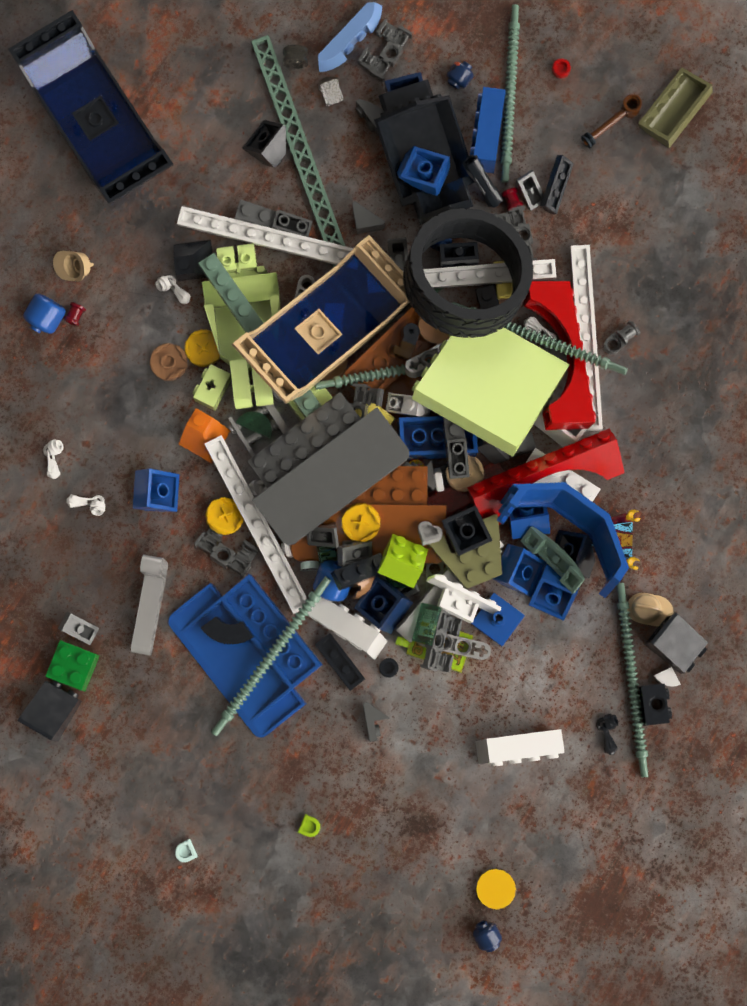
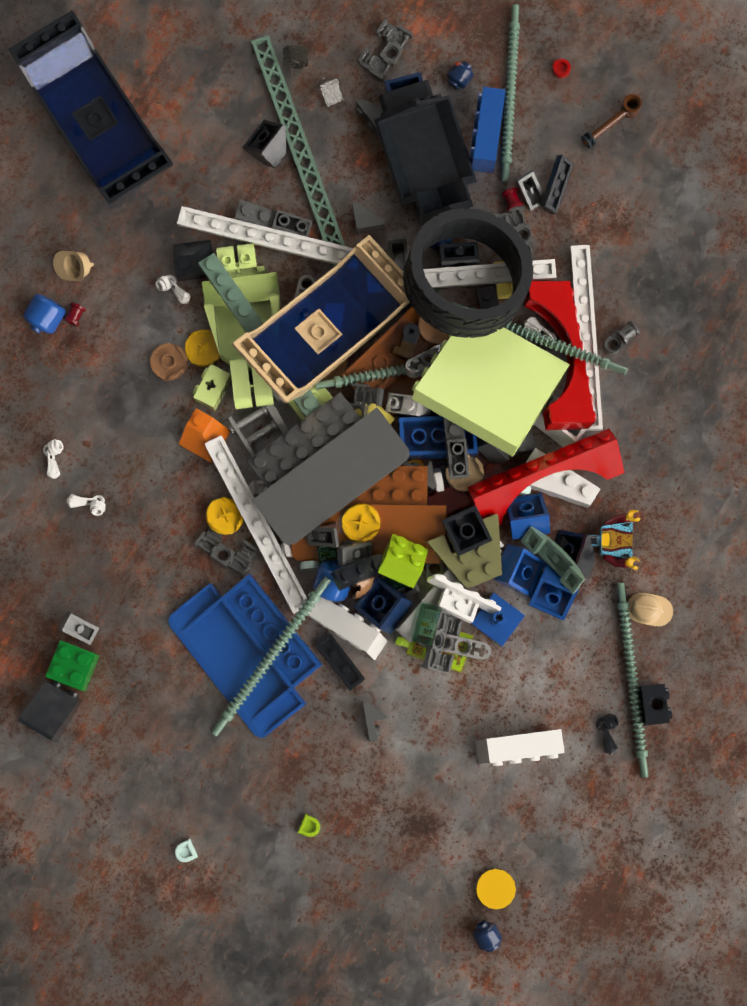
light grey beam [131,555,168,656] -> none
blue slope [133,469,180,512] -> none
black tile [201,616,254,644] -> none
clear green tile [235,411,272,439] -> none
medium blue brick [318,2,382,72] -> none
black tile [379,658,399,678] -> none
blue slope [397,146,450,196] -> none
light grey tile [418,521,442,545] -> none
black axle [463,155,503,208] -> none
blue panel [497,482,629,598] -> none
olive slope [638,68,713,148] -> none
slope [644,612,708,674] -> none
white tile [654,667,681,687] -> none

